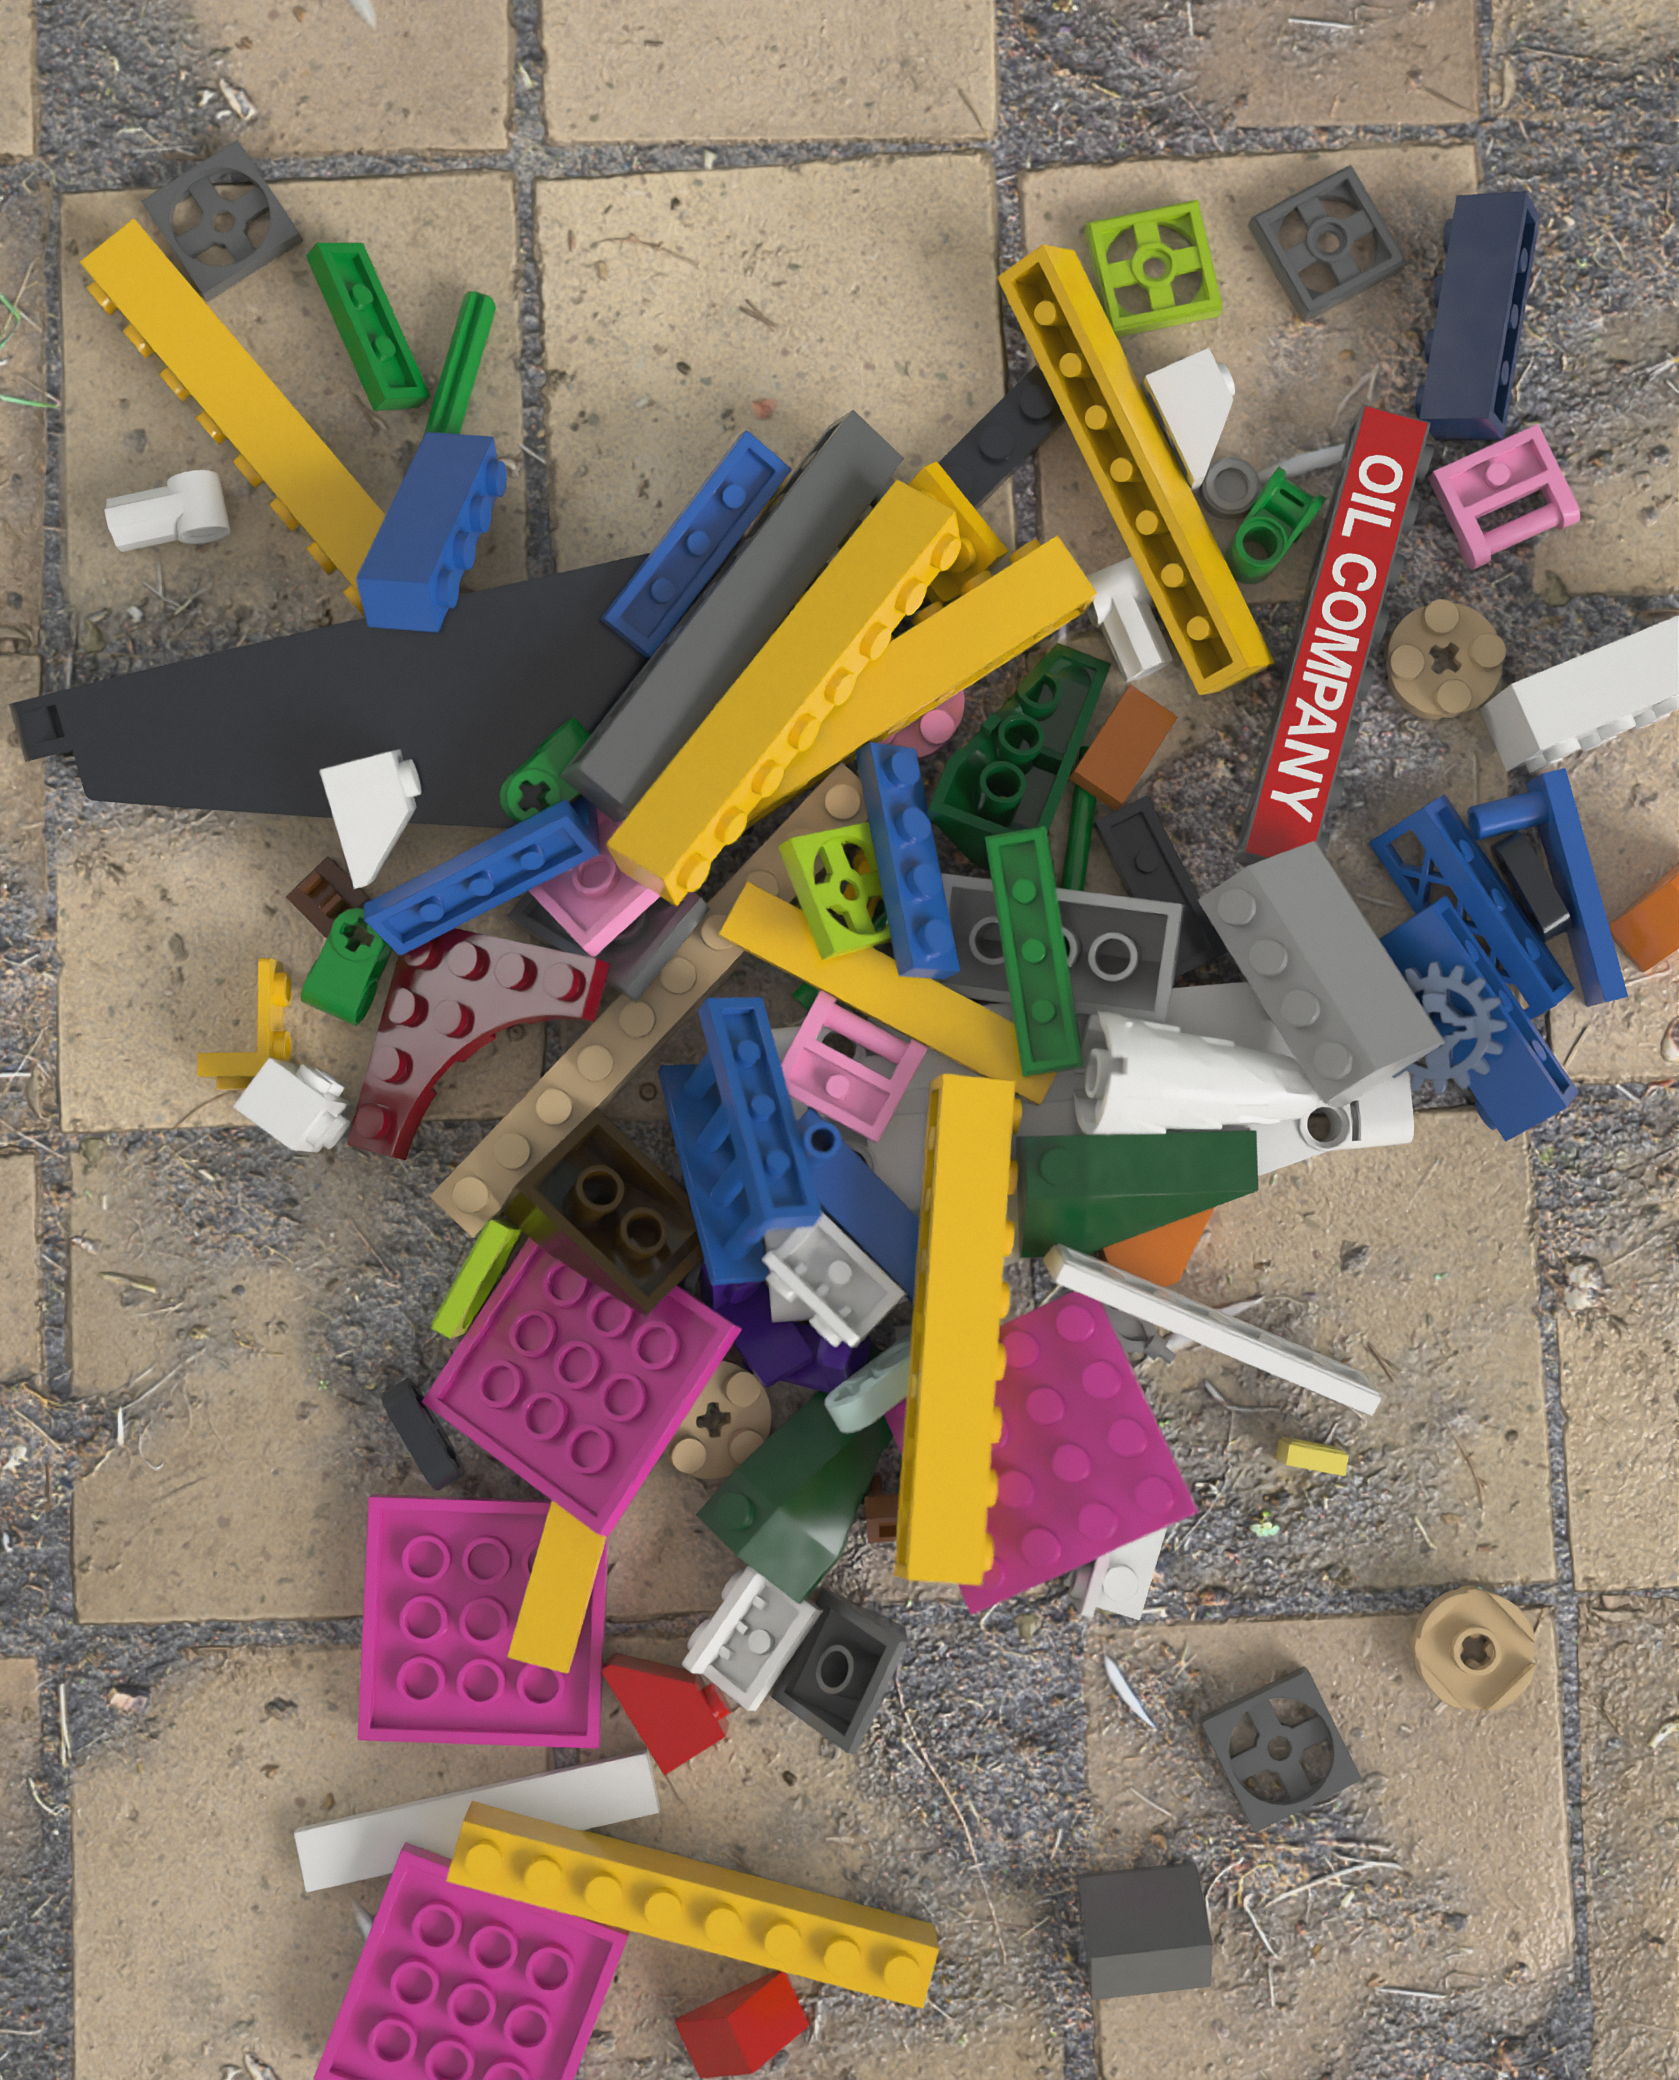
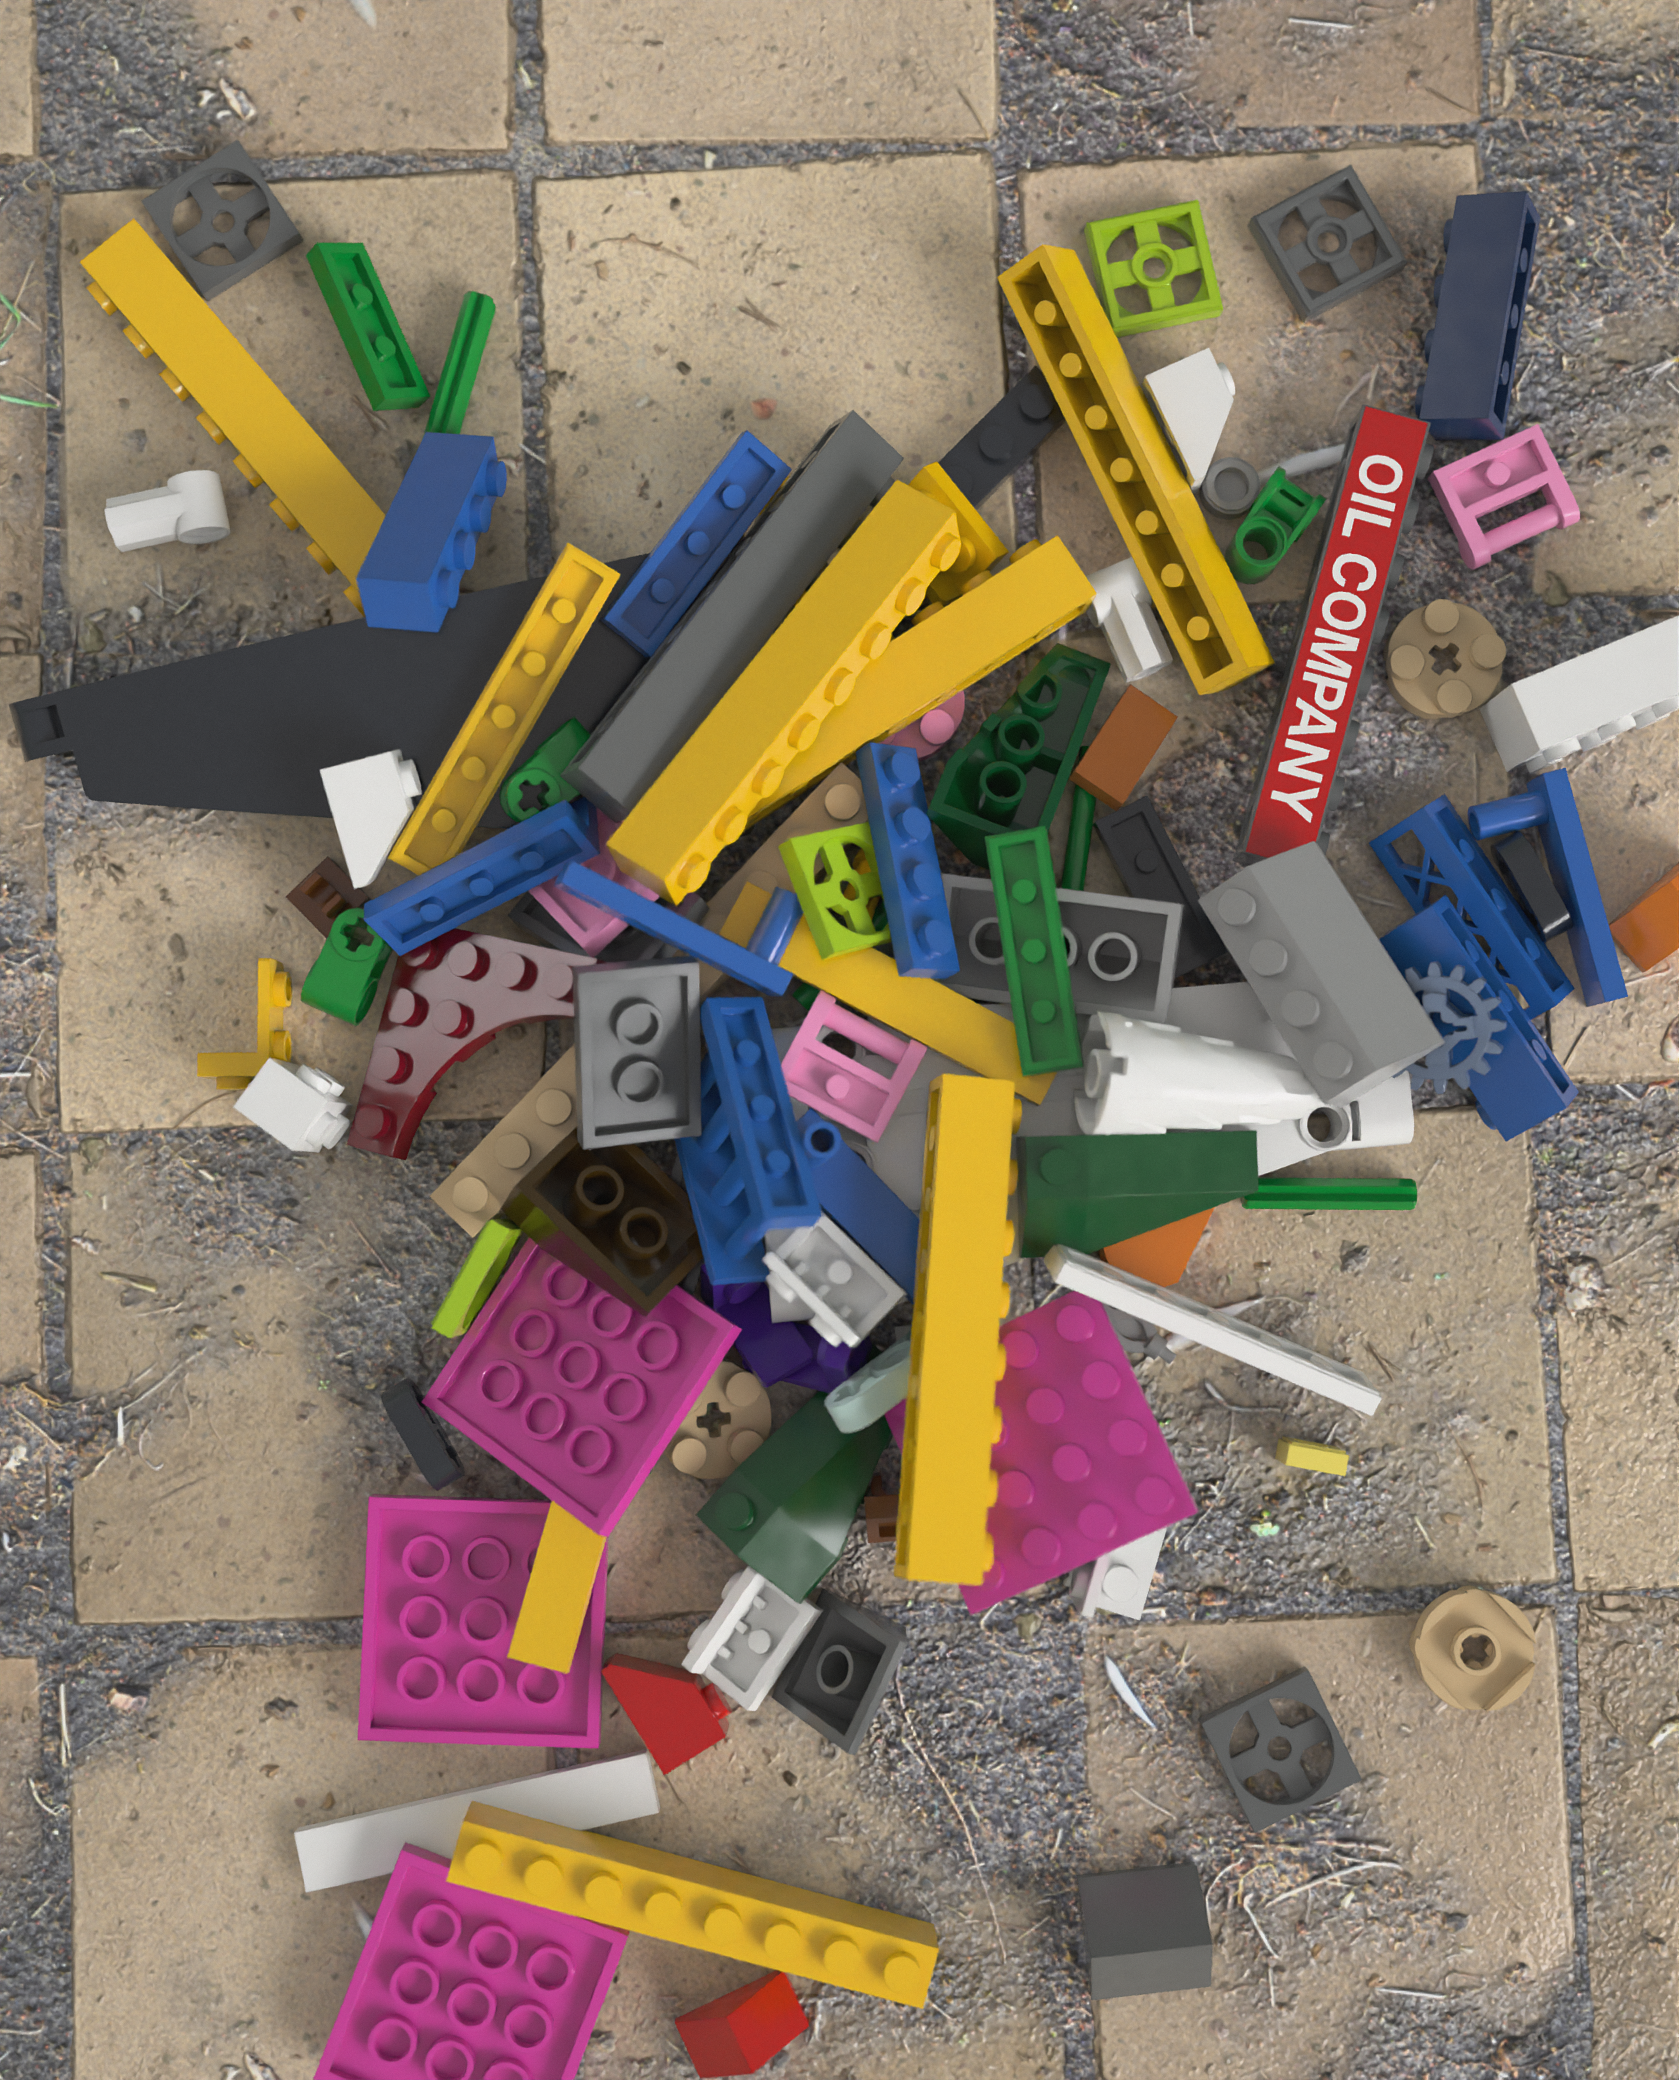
none -> yellow tile [388,543,620,875]
none -> blue piece [554,861,803,996]
none -> plate [572,955,701,1149]
none -> green axle [1240,1177,1417,1210]

